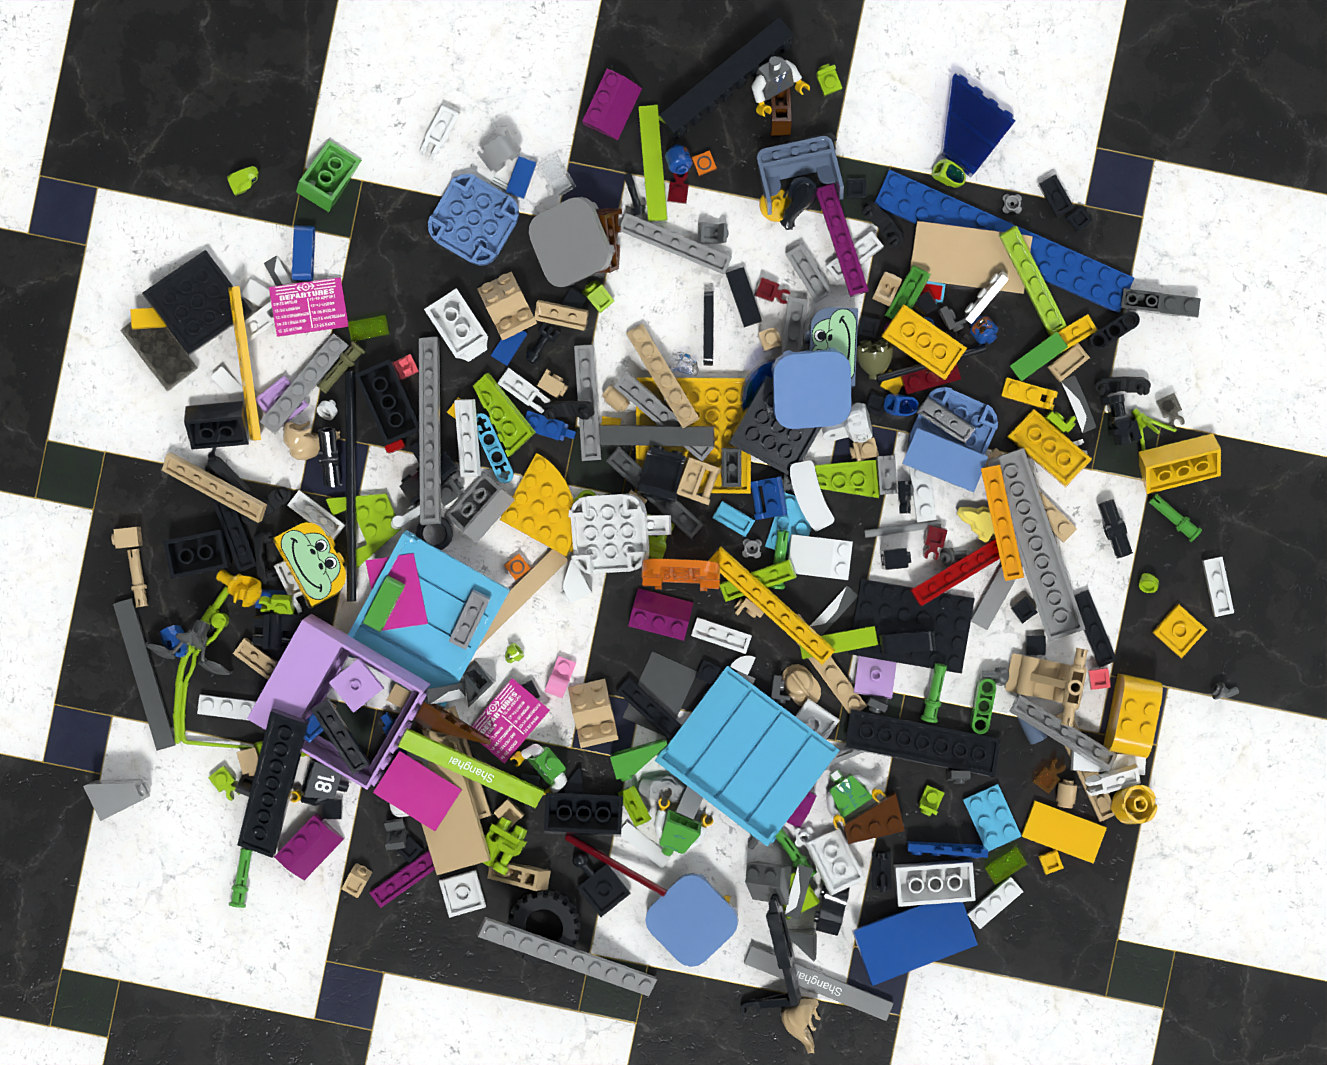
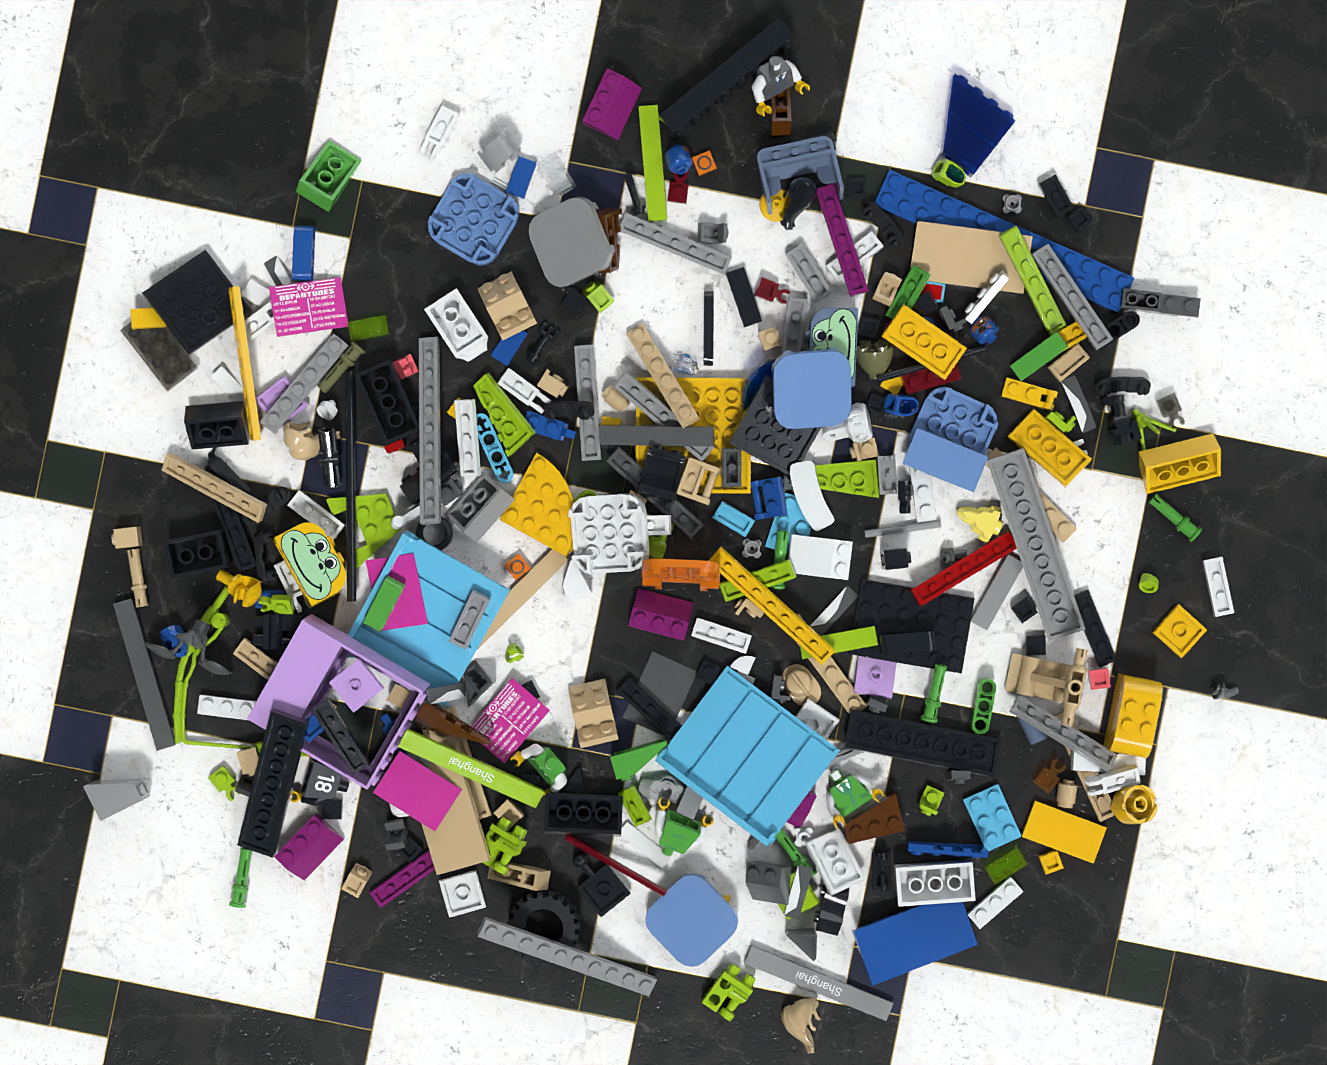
lime rock [227,166,259,196] -> none
tan hinge [534,300,589,331] -> none
bright pink plate [544,656,576,699] -> none
black hinge [740,893,802,1016] -> none
lime bracket [816,64,842,96] -> none
tile [917,396,976,444] -> none
dark red plate [923,525,948,560] -> none
light orange plate [981,464,1024,581] -> none
dark grey plate [982,667,1009,686] -> none
black piece [1097,499,1133,559] -> none
none -> lime hips [701,963,756,1021]
none -> light grey plate [1032,244,1113,351]

